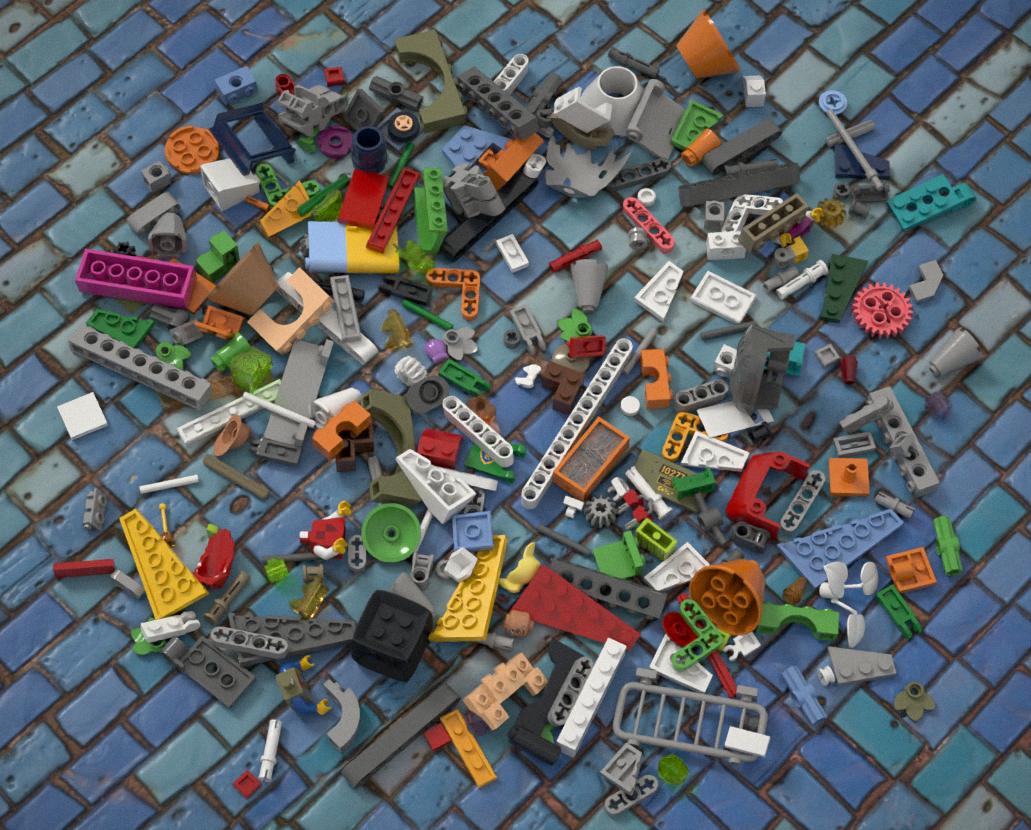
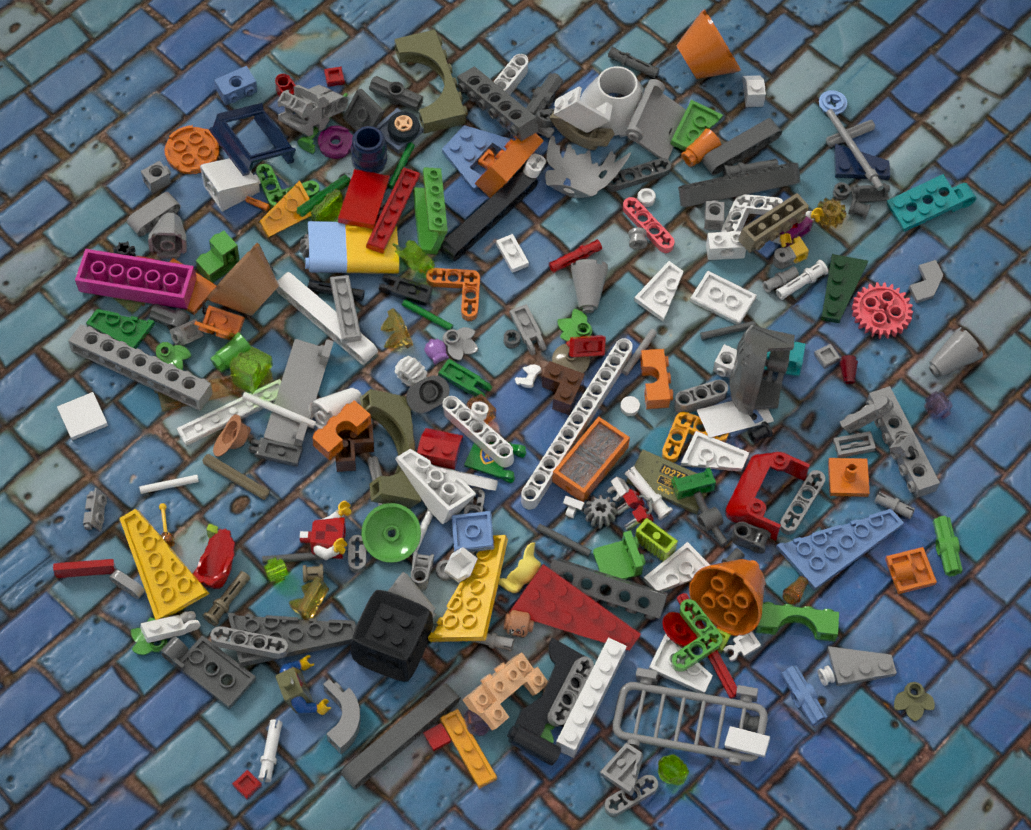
light nougat arch [247,267,335,356] -> none
light grey connector [442,163,505,218] -> none
white plant [820,562,879,649] -> none
green hinge [875,585,922,640] -> none
none -> white bush [470,401,489,421]

